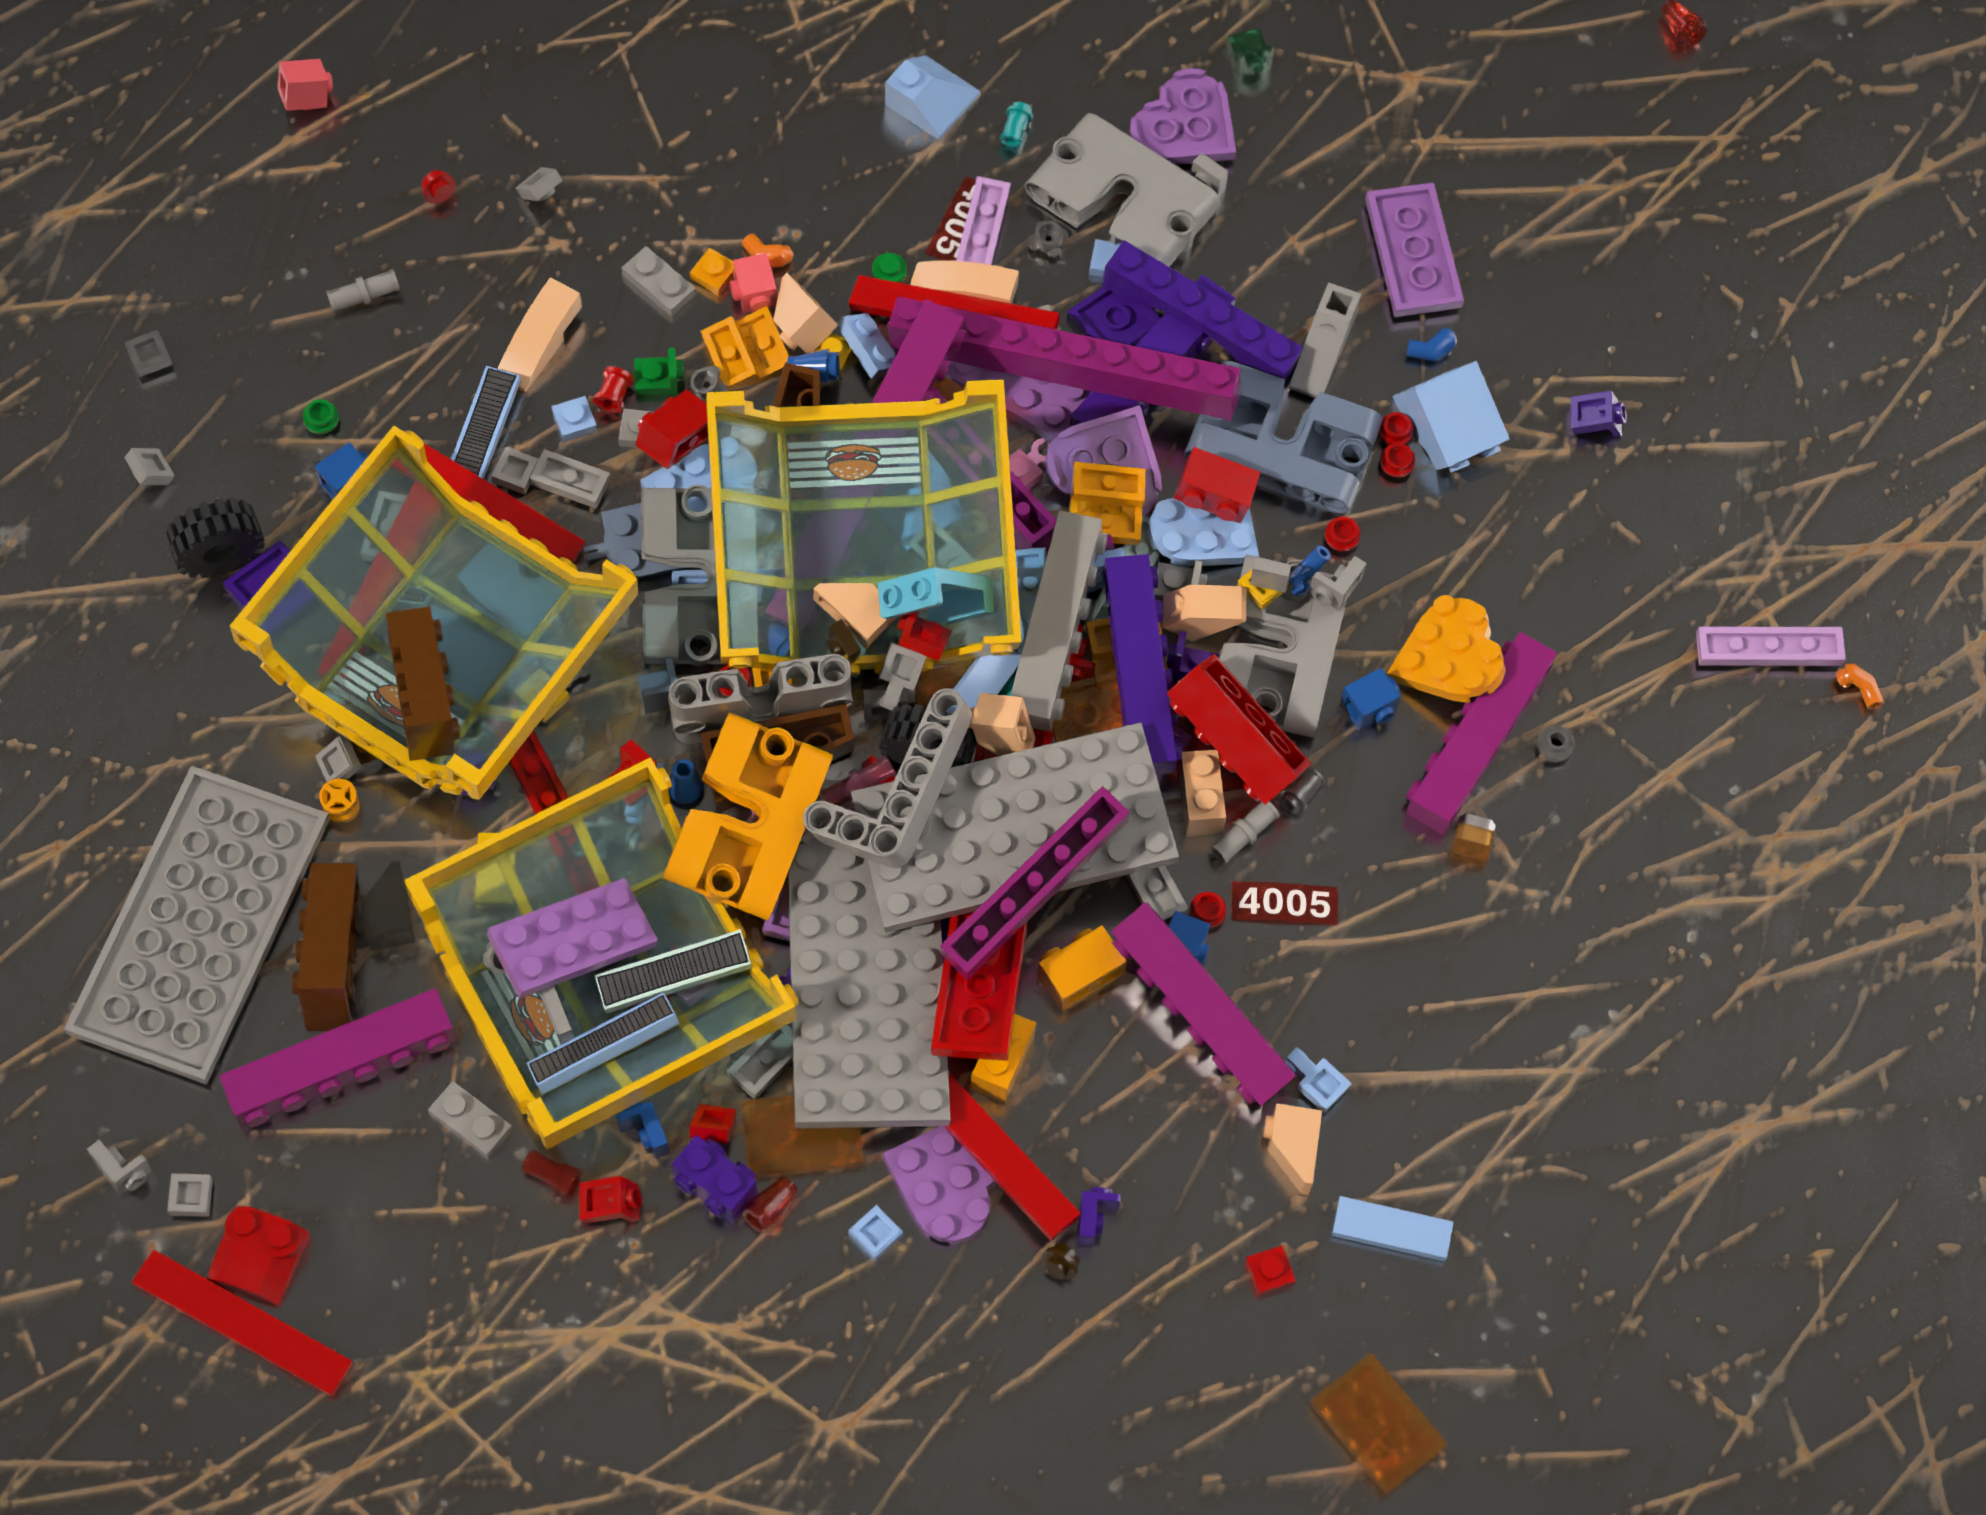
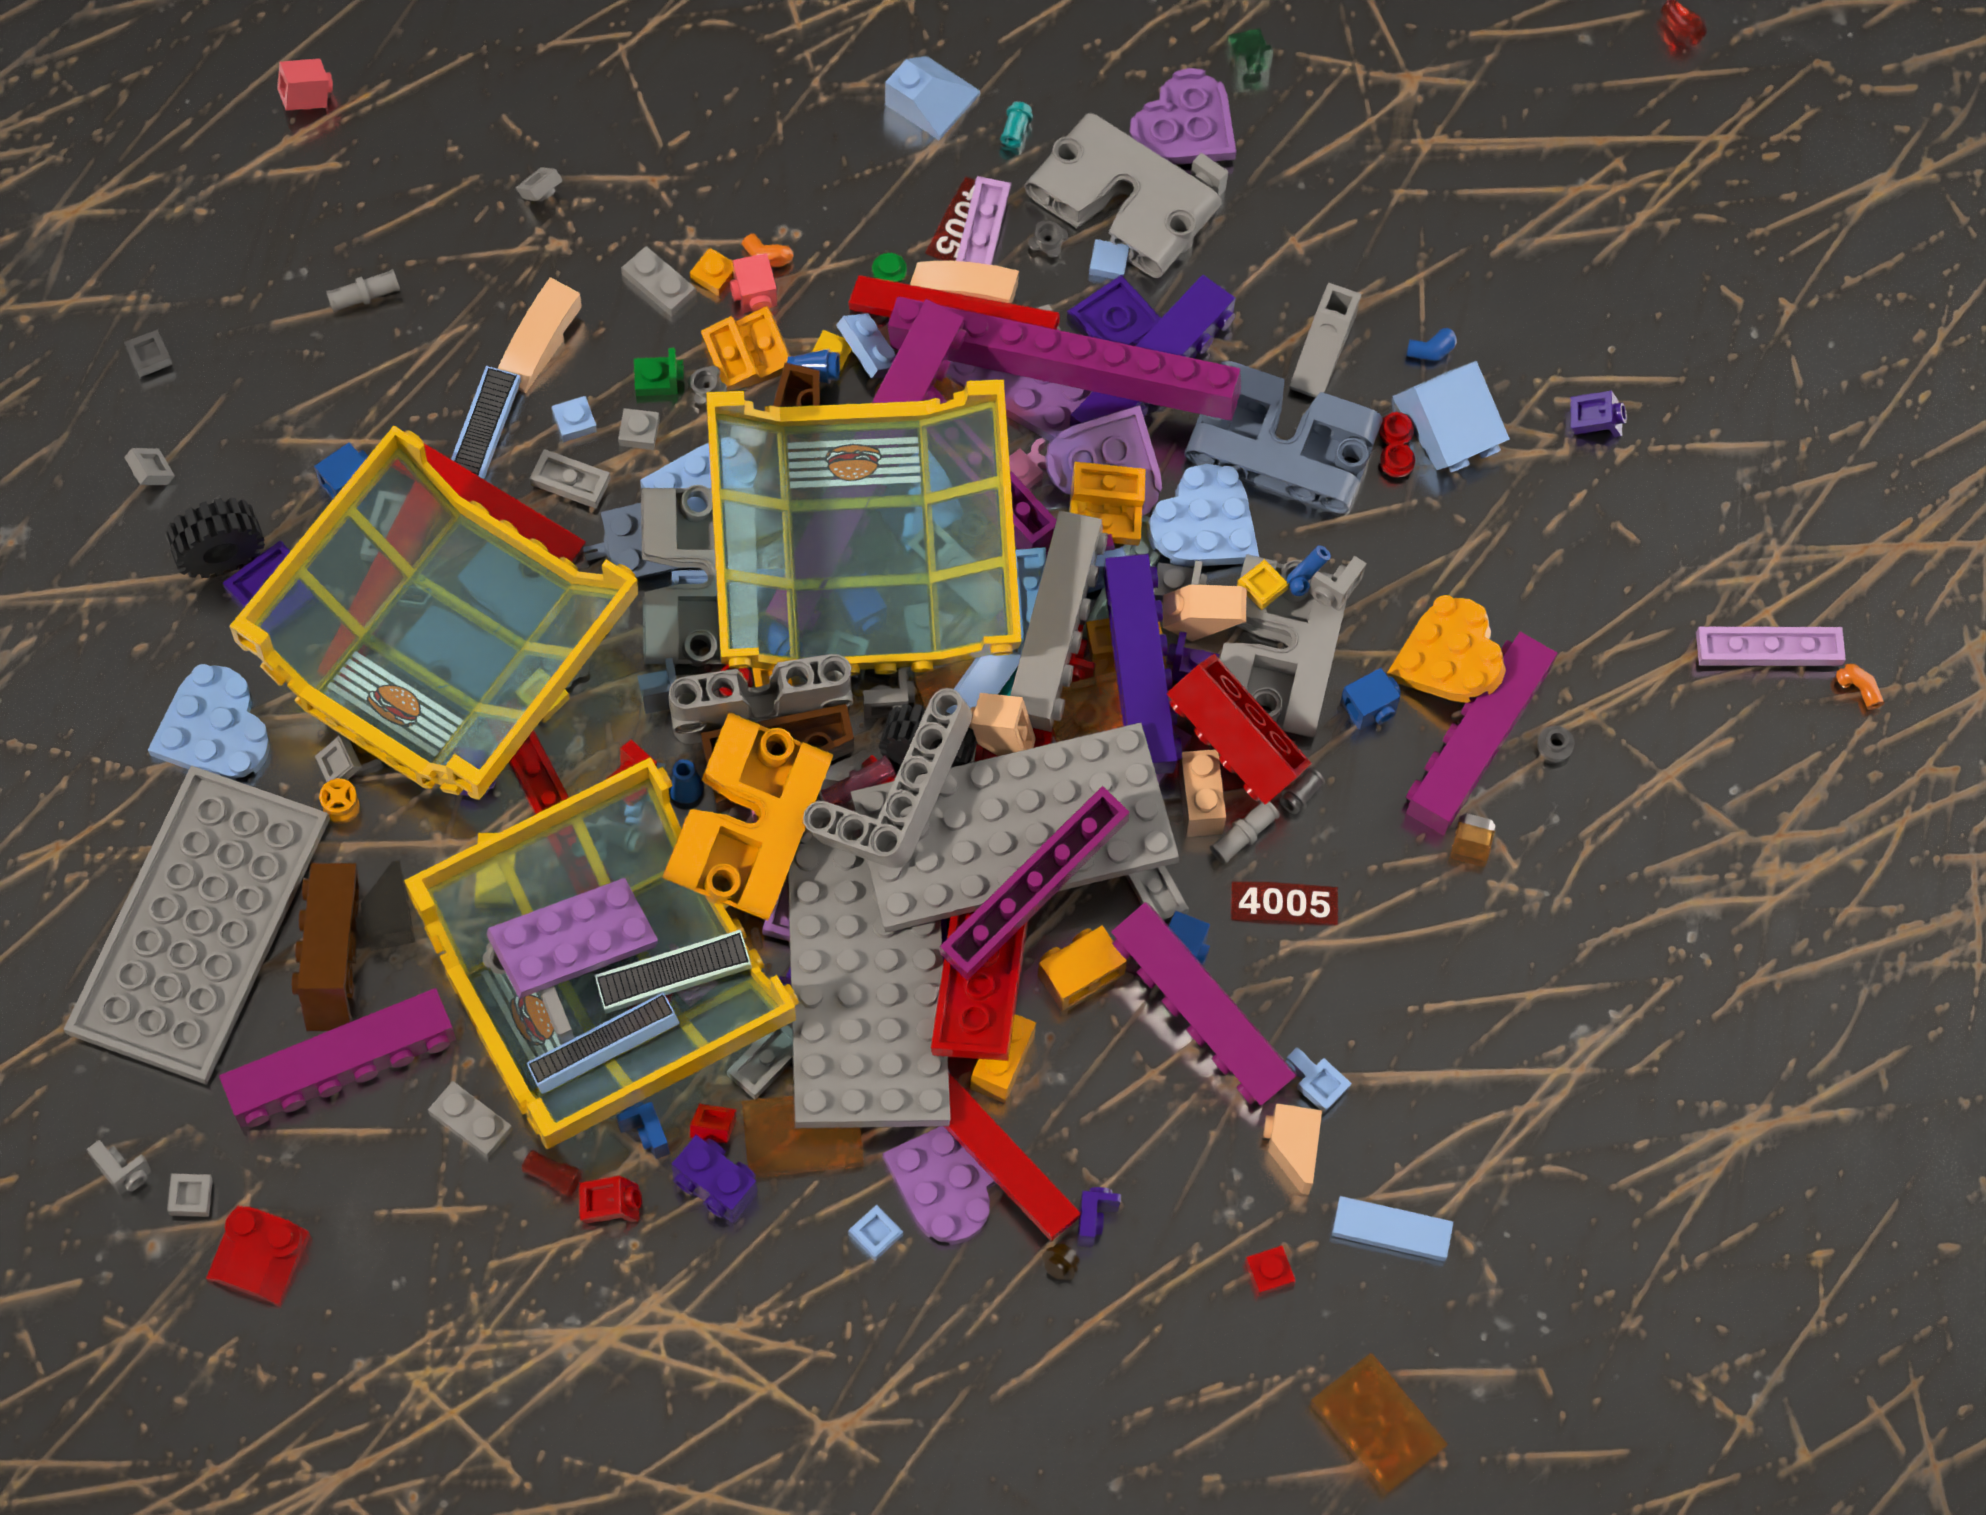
red tile [132,1249,354,1398] -> none
green plate [303,399,339,434] -> none
reddish brown wedge [386,606,460,761] -> none
red plate [421,170,456,204] -> none
light grey plate [491,447,539,494] -> none
red bush [593,366,634,413] -> none
red brick [635,389,708,470] -> none
clear red cone [742,1176,798,1233] -> none
light nougat slope [773,273,838,353] -> none
light nougat slope [813,583,897,649] -> none
dark brown plate [826,619,861,665] -> none
medium azure panel [878,567,995,626] -> none
light grey plate [879,643,927,711] -> none
red bracket [897,611,952,661] -> none
dark purple arch [1101,240,1303,384] -> none
red brick [1174,447,1261,524] -> none
red plate [1189,892,1227,929] -> none
light grey tile [1250,557,1291,593] -> none
red plate [1325,516,1361,552] -> none
medium lavender plate [1365,182,1464,317] -> none
none -> light blue plate [148,664,270,781]

